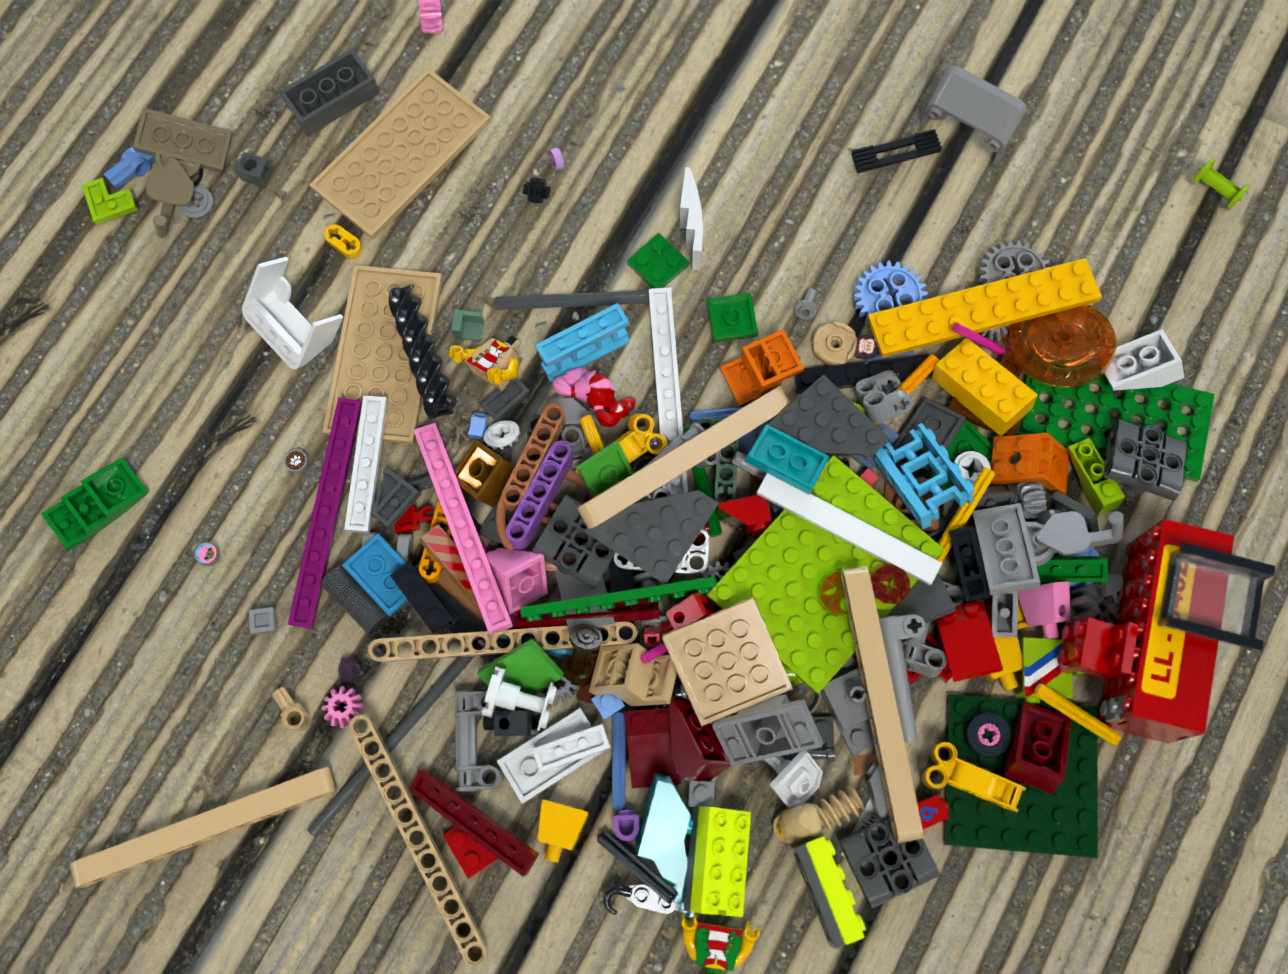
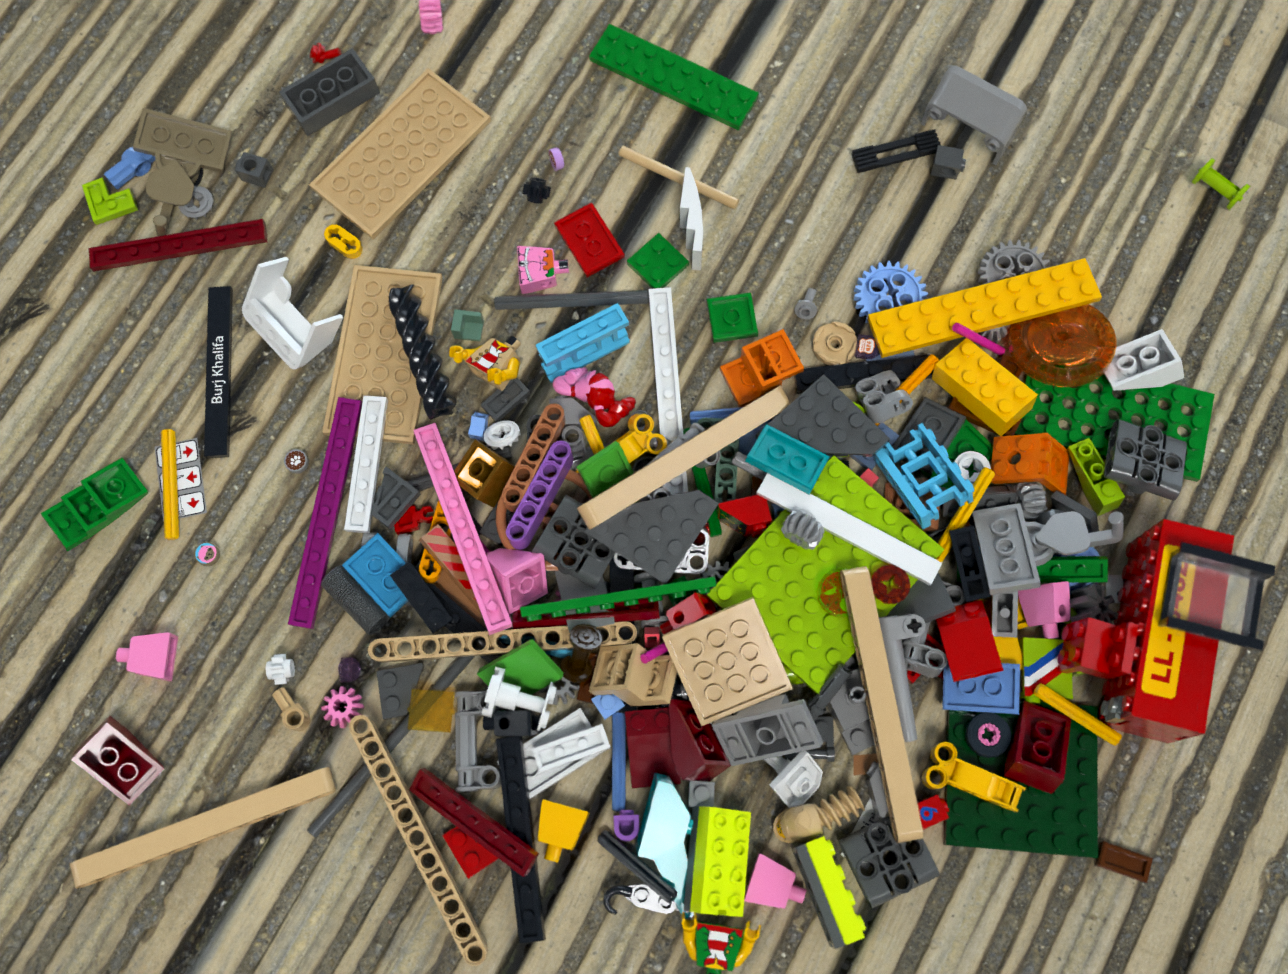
light grey plate [249,607,277,635] -> none
none -> dark red slope [71,716,165,806]
none -> dark red plate [88,219,267,272]
none -> bright pink torso [116,632,178,682]
none -> sticker [154,438,207,522]
none -> yellow axle [161,429,179,540]
none -> black tile [204,286,233,459]
none -> white gear [266,654,295,685]
none -> red plate [310,42,341,64]
none -> dark grey wing [376,663,424,720]
none -> clear yellow piece [407,689,455,733]
none -> black tile [496,736,546,943]
none -> bright pink torso [517,246,569,294]
none -> red tile [554,203,625,278]
none -> green plate [589,24,759,131]
none -> tan piece [619,146,739,210]
none -> bright pink torso [744,853,807,909]
none -> light grey gear [781,511,825,549]
none -> dark grey pin [807,664,852,721]
none -> dark grey brick [930,145,966,180]
none -> medium blue tile [942,662,1020,714]
none -> reddish brown tile [1095,841,1153,883]

